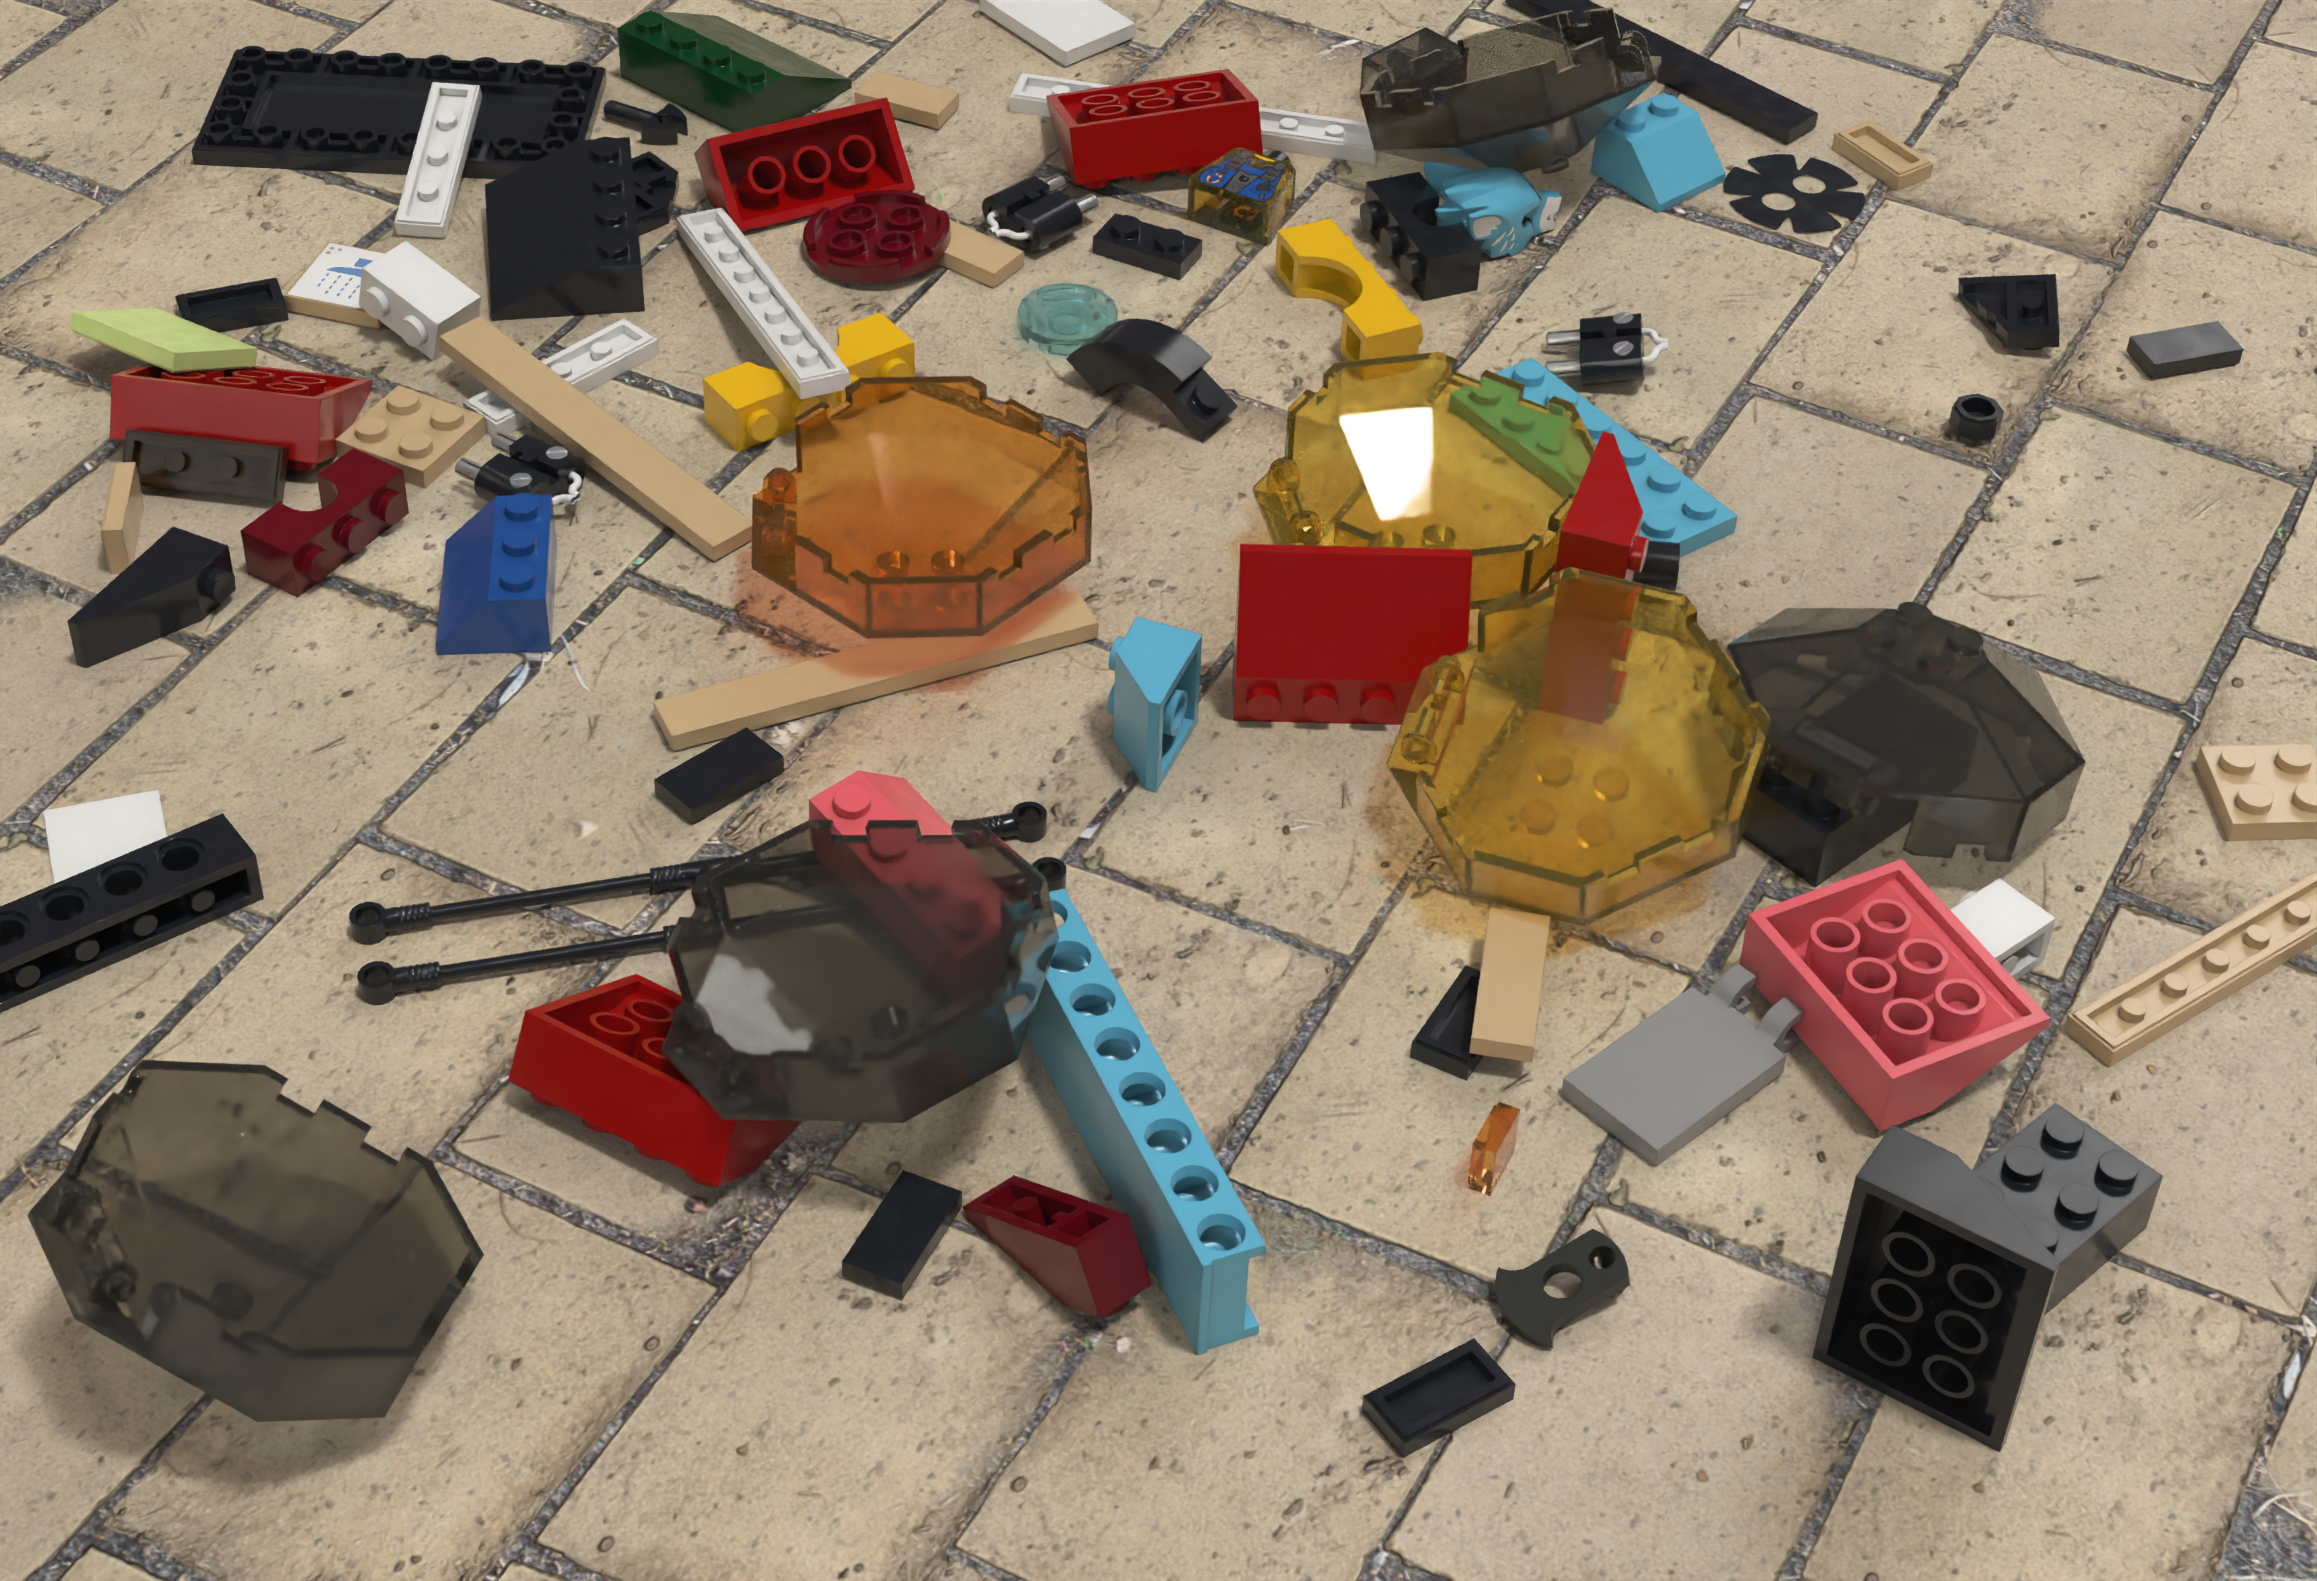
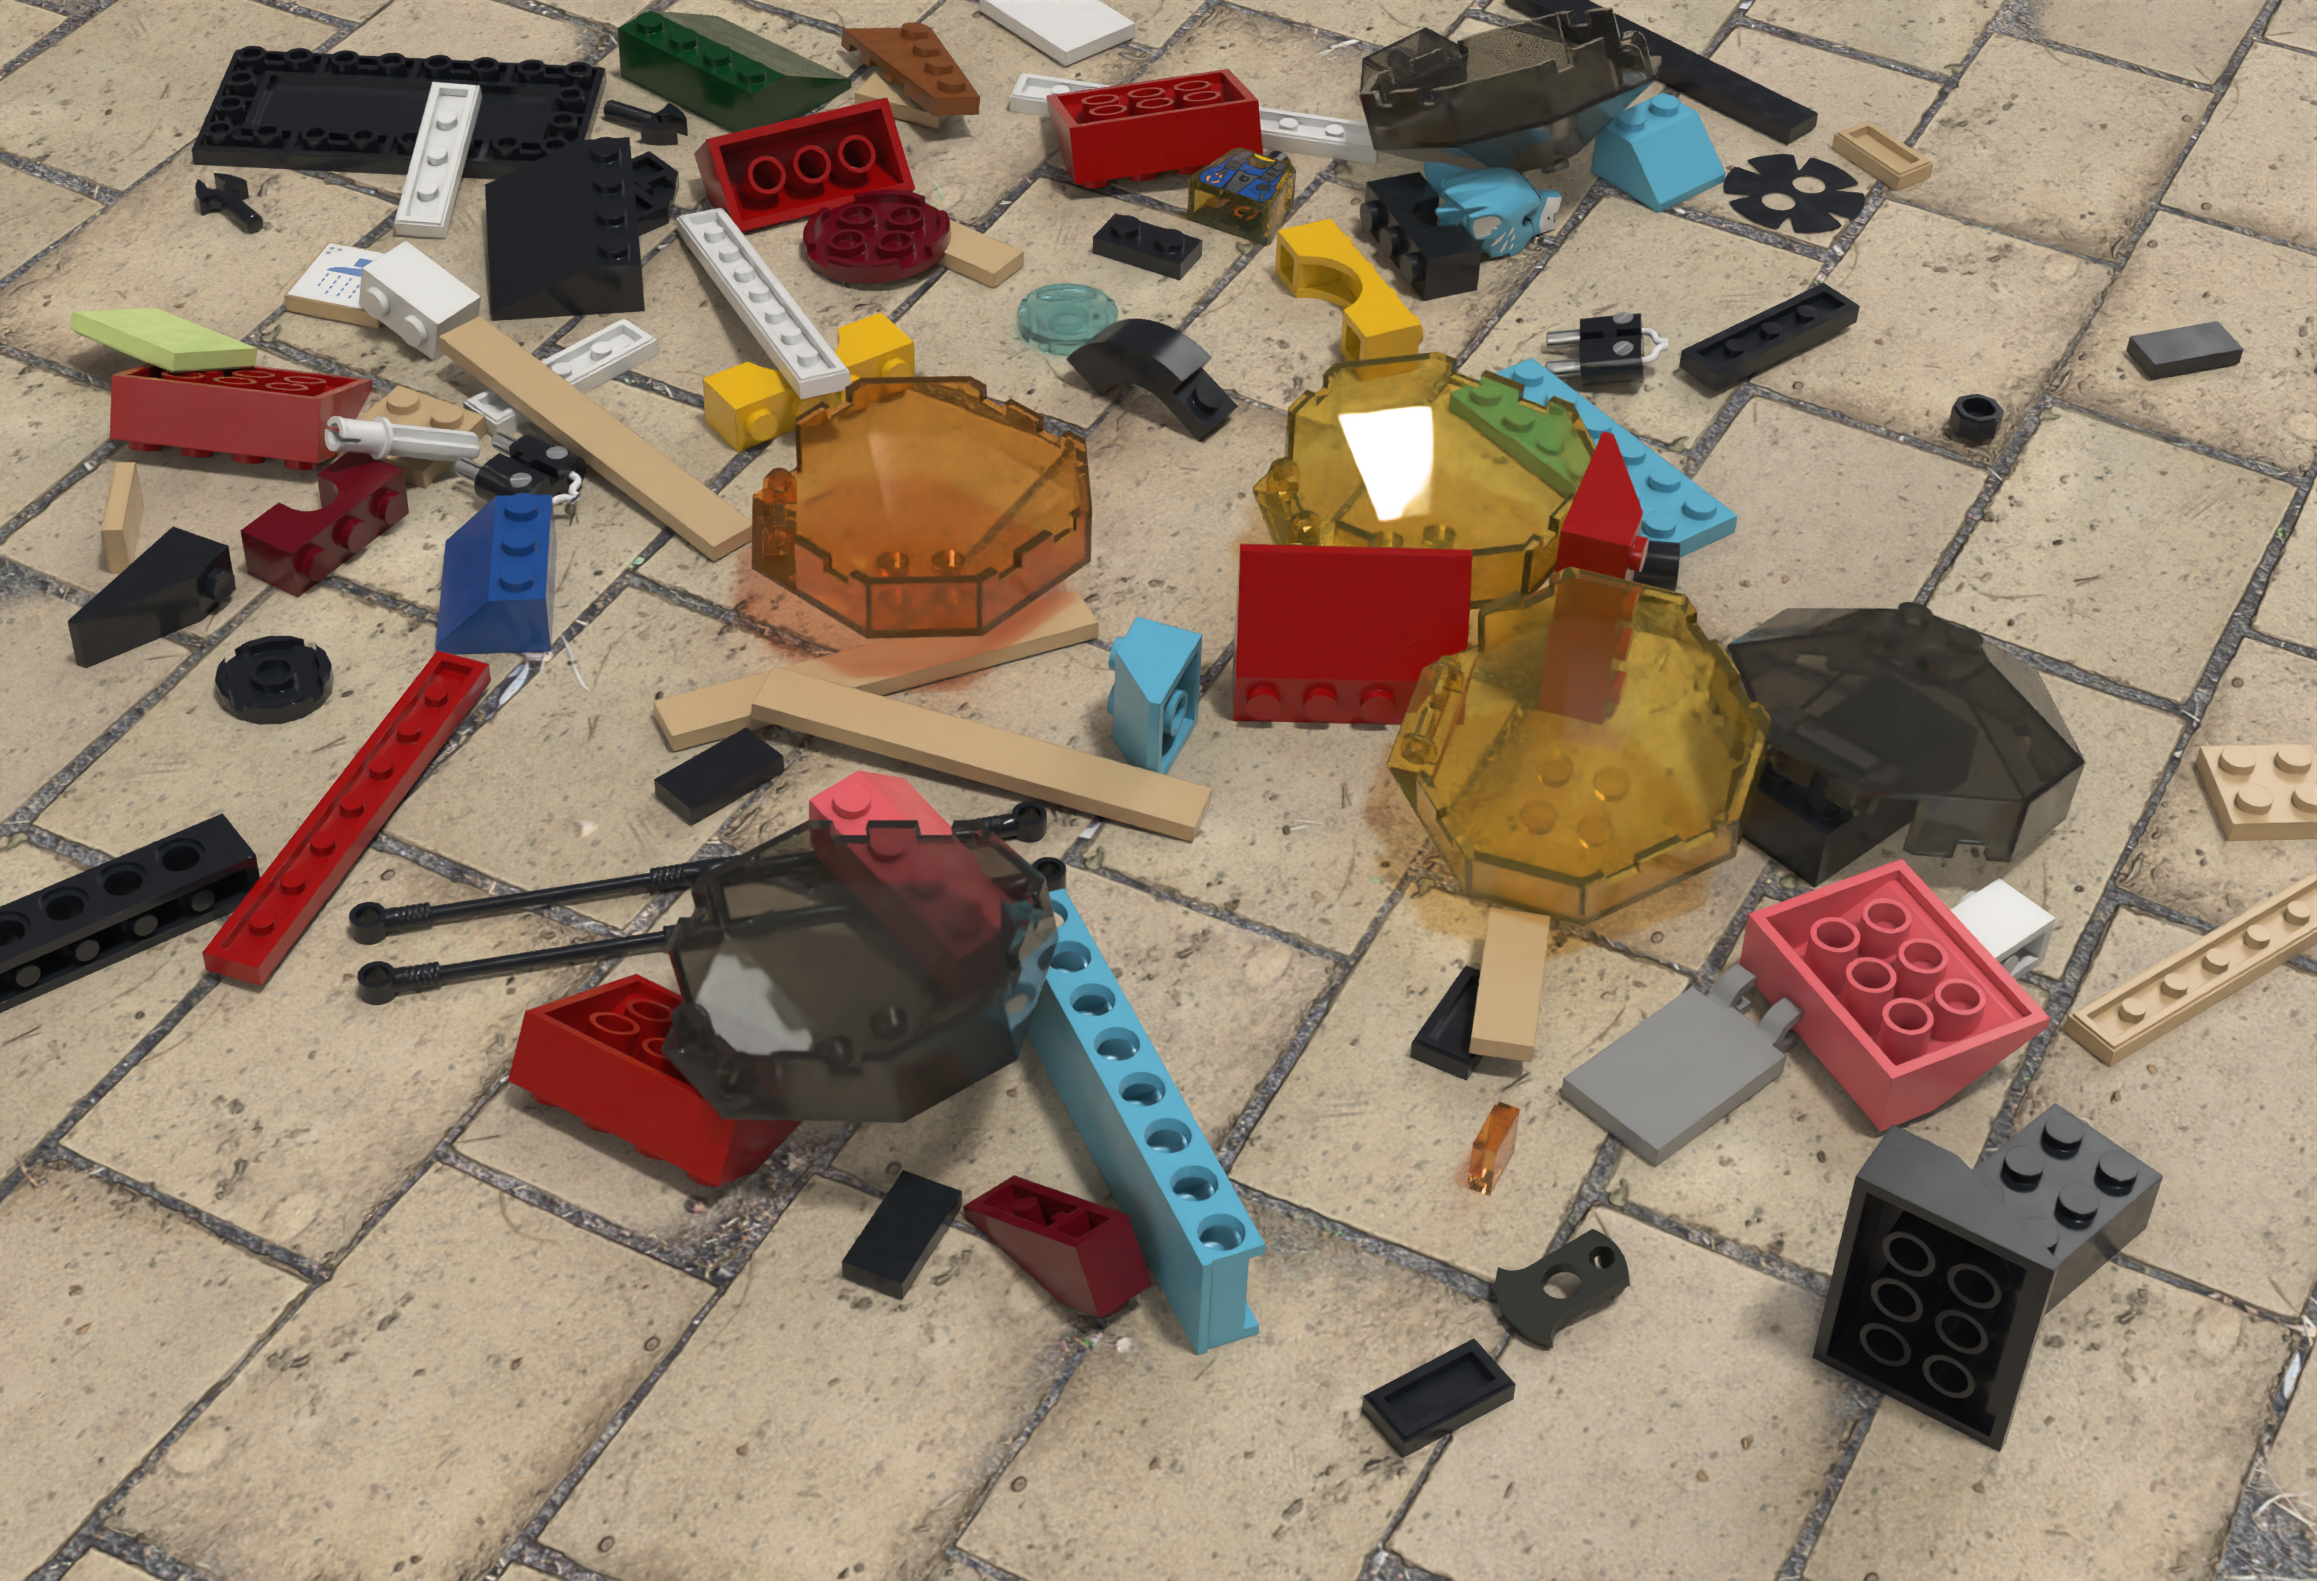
clear smoke windscreen [27,1060,484,1422] -> none
white sticker [43,790,167,884] -> none
dark brown tile [122,429,289,502] -> none
black tile [175,278,289,333] -> none
black piece [982,173,1099,252] -> none
black wing [1958,274,2060,350] -> none
none -> black bar [195,173,263,232]
none -> red plate [202,650,491,986]
none -> black tile [215,636,334,725]
none -> white axle [325,416,480,462]
none -> tan tile [751,666,1212,842]
none -> dark orange wing [841,22,980,116]
none -> black plate [1679,283,1860,391]

